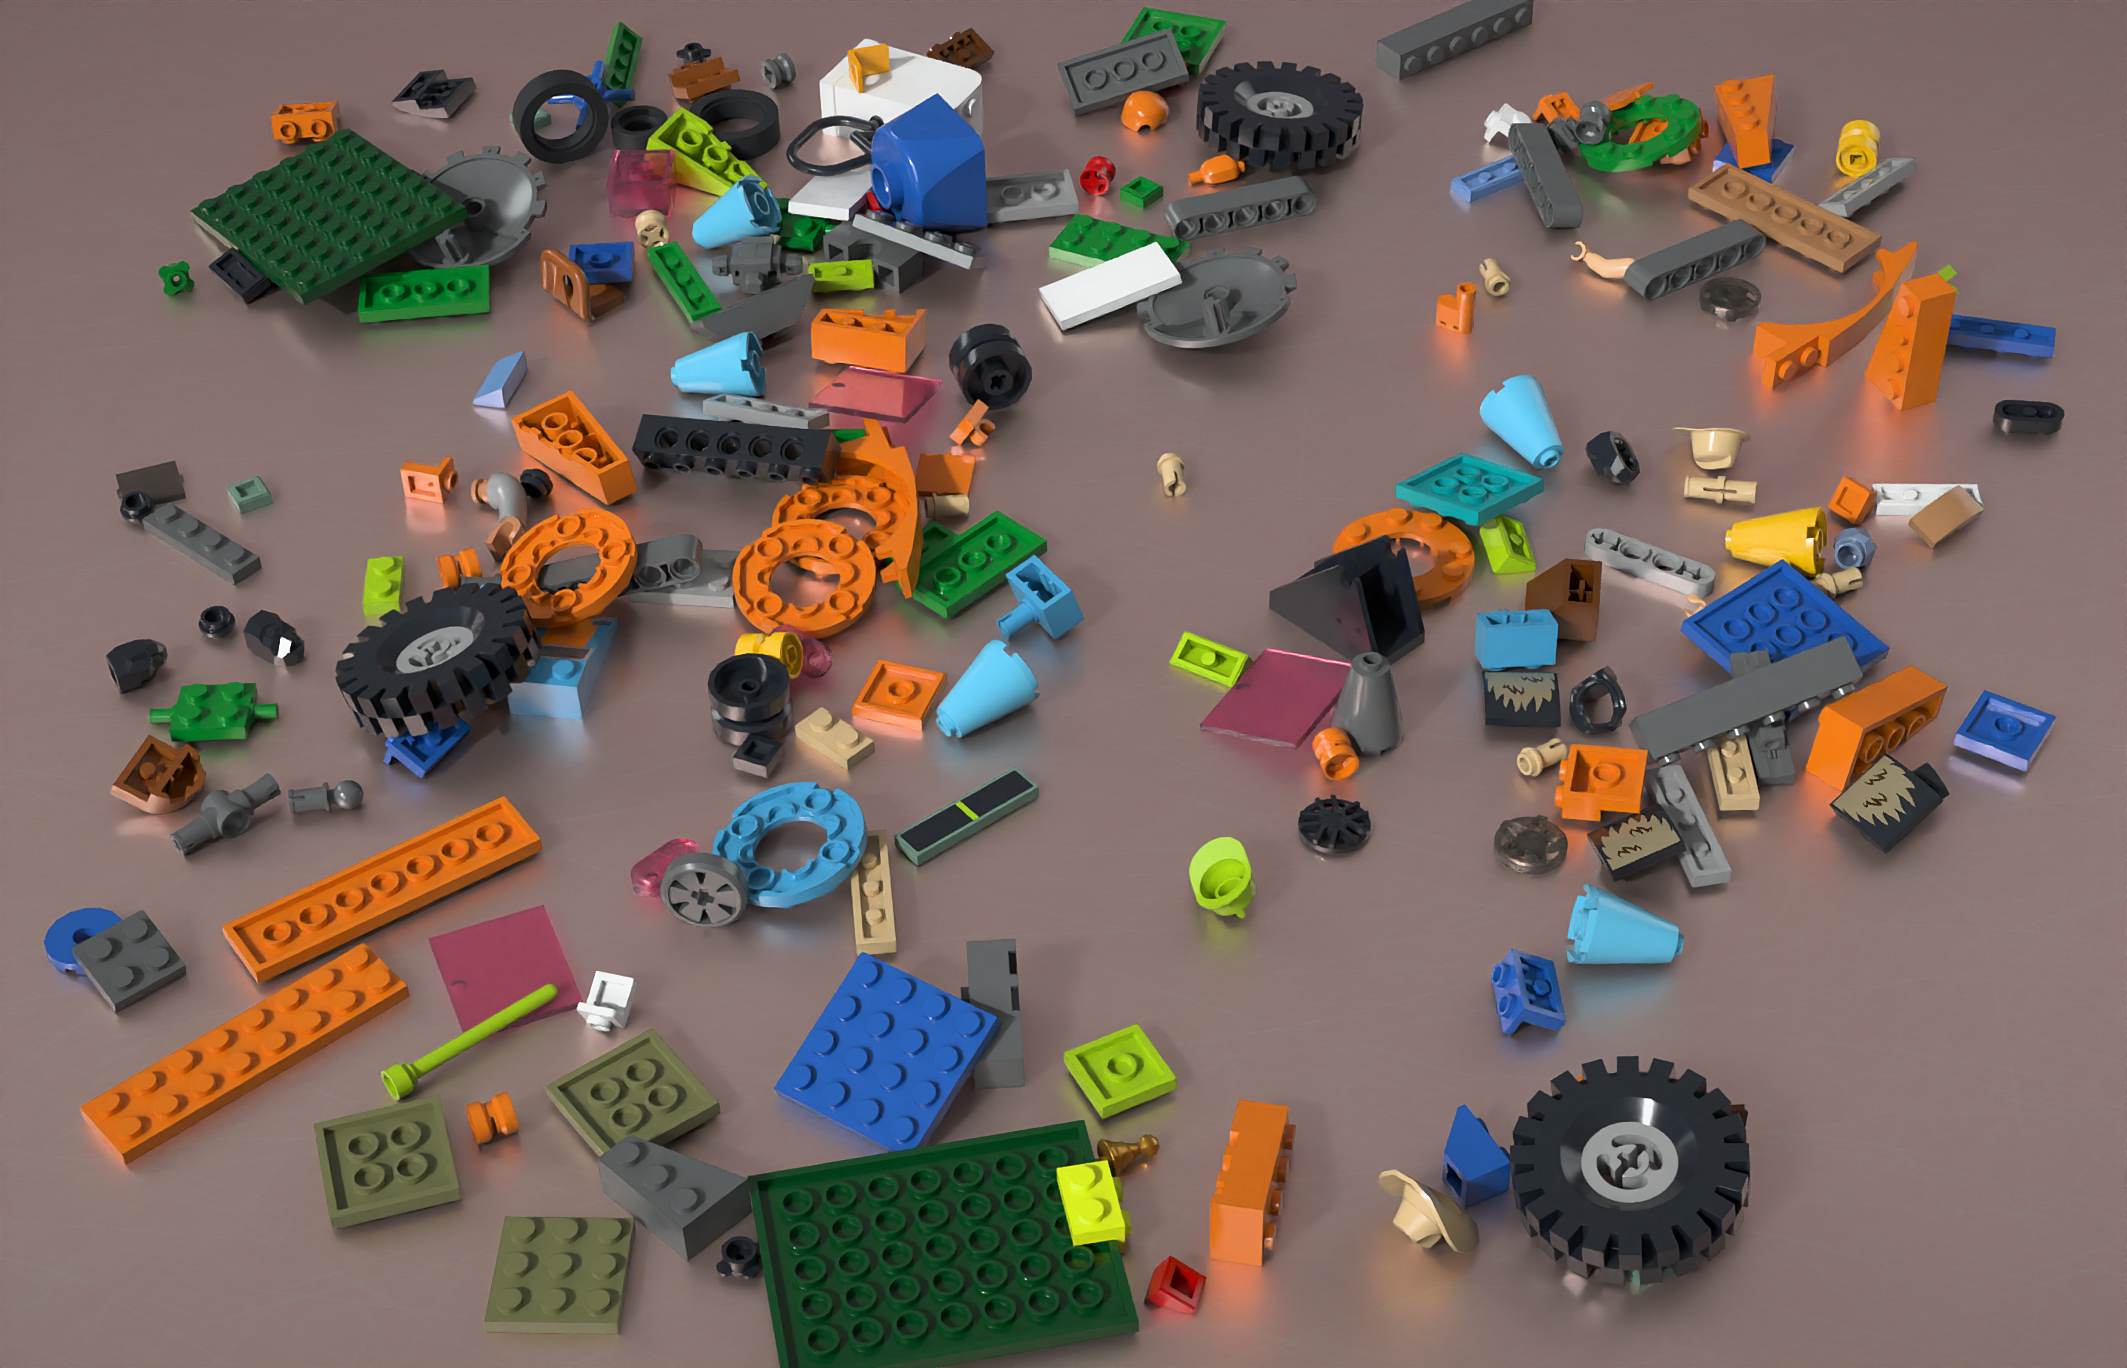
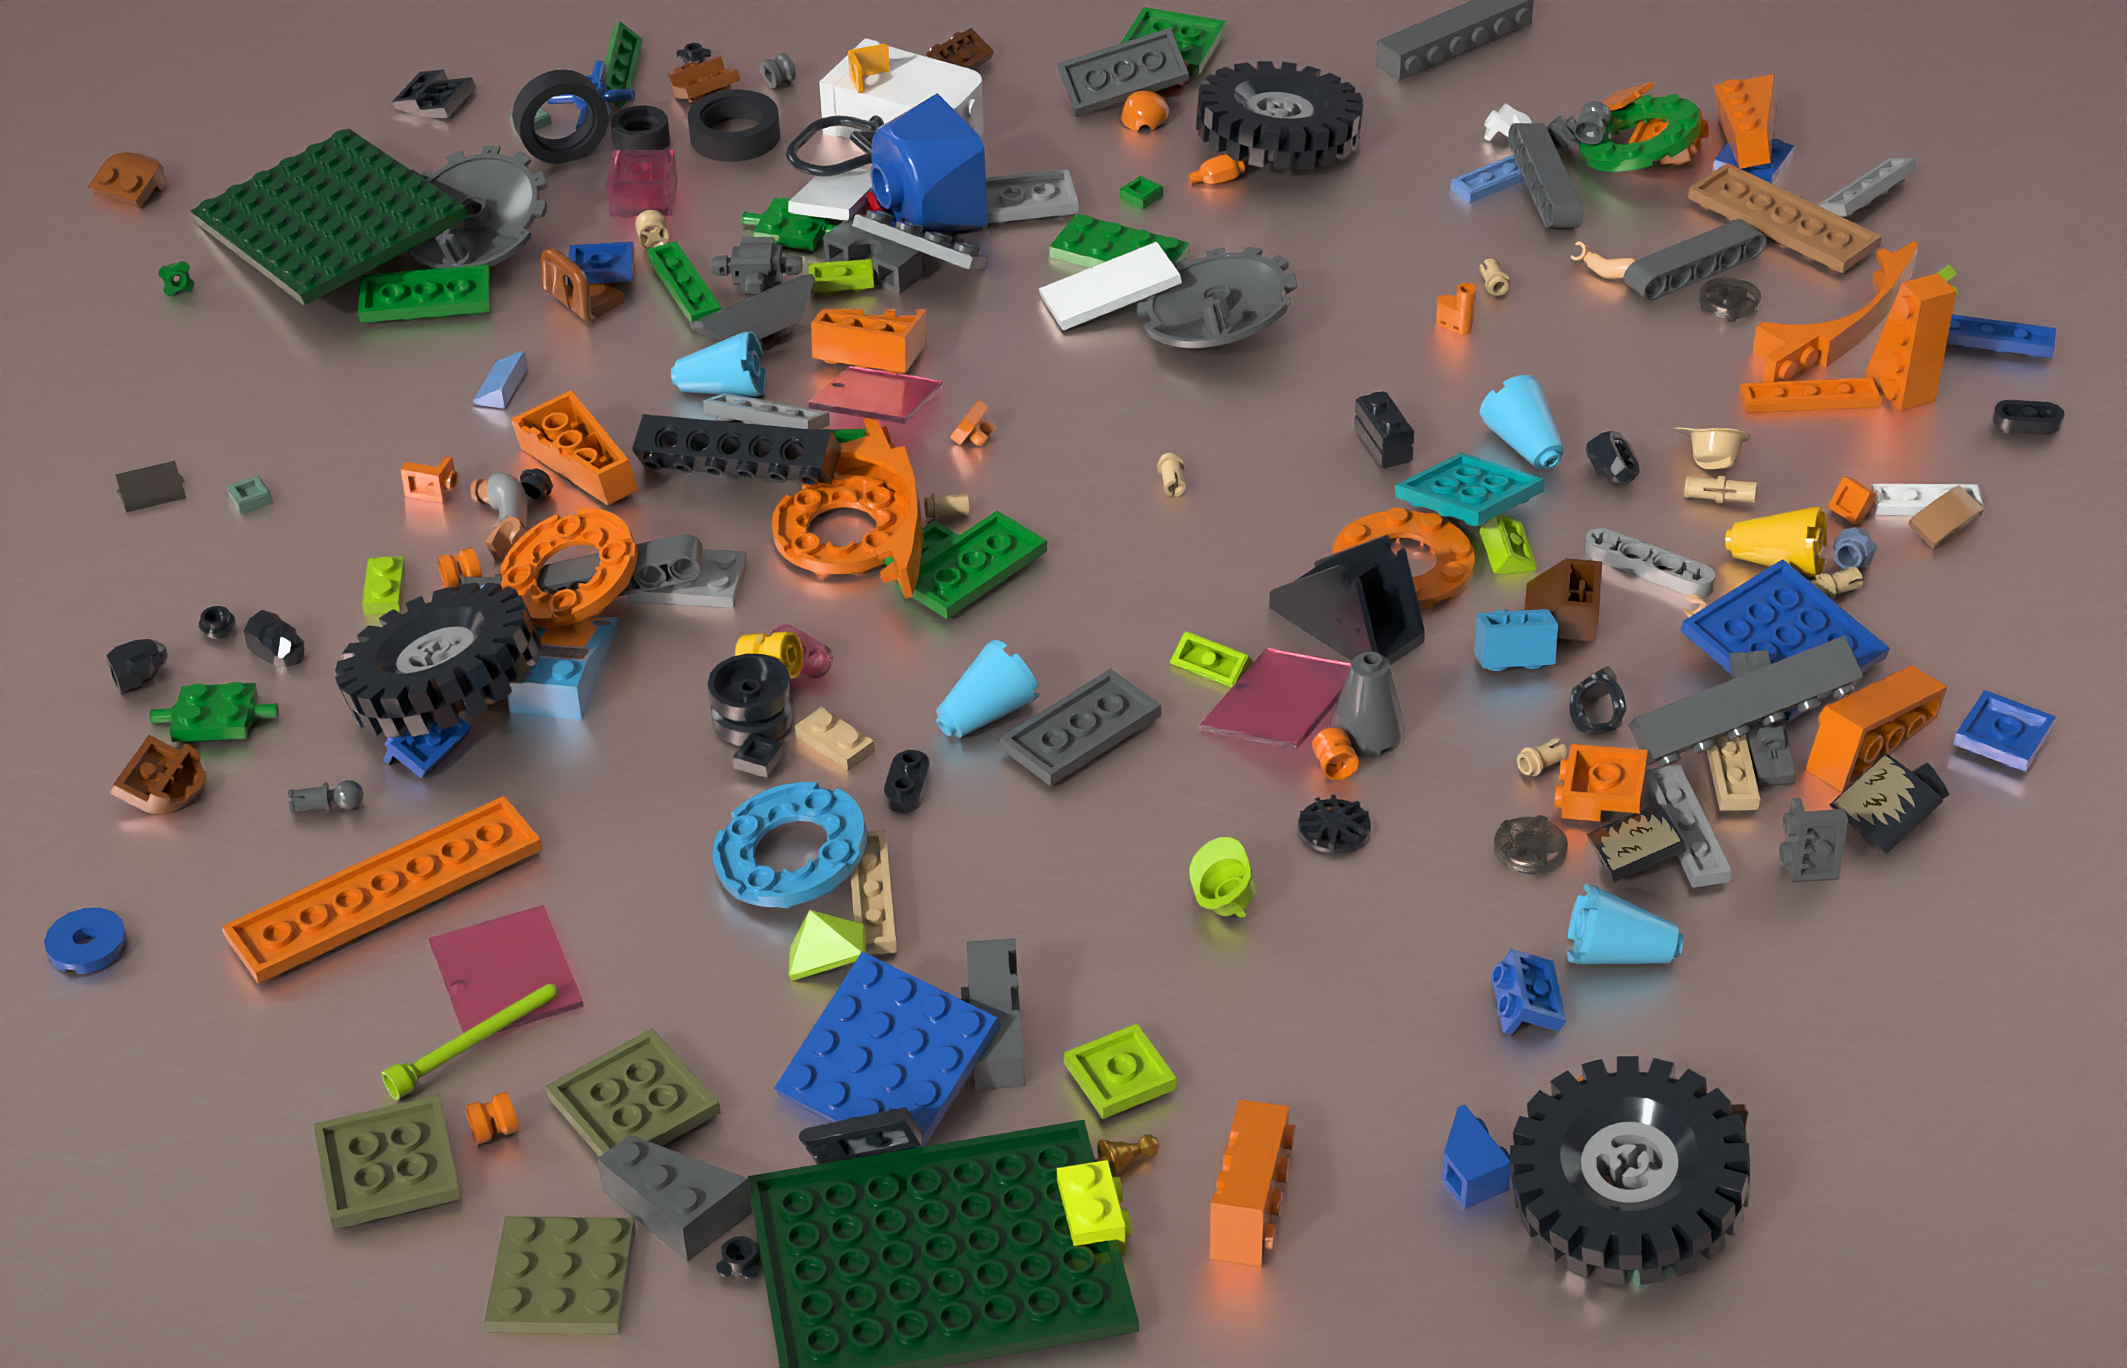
dark grey plate [72,909,186,1013] -> none
orange plate [80,943,410,1165] -> none
black plate [120,491,156,523] -> none
dark grey plate [142,502,262,585] -> none
dark grey pin [170,773,281,855] -> none
black plate [208,247,271,304] -> none
orange plate [271,101,340,144] -> none
white bracket [576,971,638,1031] -> none
clear pink plate [631,838,700,897] -> none
lime wedge [642,107,768,196] -> none
dark grey wheel [660,852,749,927] -> none
medium azure cone [692,174,782,249] -> none
orange plate [732,519,877,640] -> none
orange tile [852,659,948,731] -> none
tile [894,767,1039,866] -> none
orange piece [915,453,976,498] -> none
black wheel [949,323,1032,411] -> none
dark azure brick [995,555,1084,640] -> none
red wheel [1080,156,1116,196] -> none
red slope [1144,1255,1207,1314] -> none
dark grey beam [1163,176,1318,241] -> none
tan hat [1378,1170,1479,1253] -> none
slope [1481,671,1561,727] -> none
orange bracket [1532,91,1581,123] -> none
yellow wheel [1836,120,1881,177] -> none
none -> dark orange slope [88,152,167,209]
none -> slope [789,910,866,981]
none -> black hinge [799,1107,922,1164]
none -> black plate [884,750,930,813]
none -> dark grey plate [1000,669,1161,786]
none -> black brick [1354,391,1414,469]
none -> orange tile [1739,377,1881,413]
none -> dark grey bracket [1779,798,1848,882]

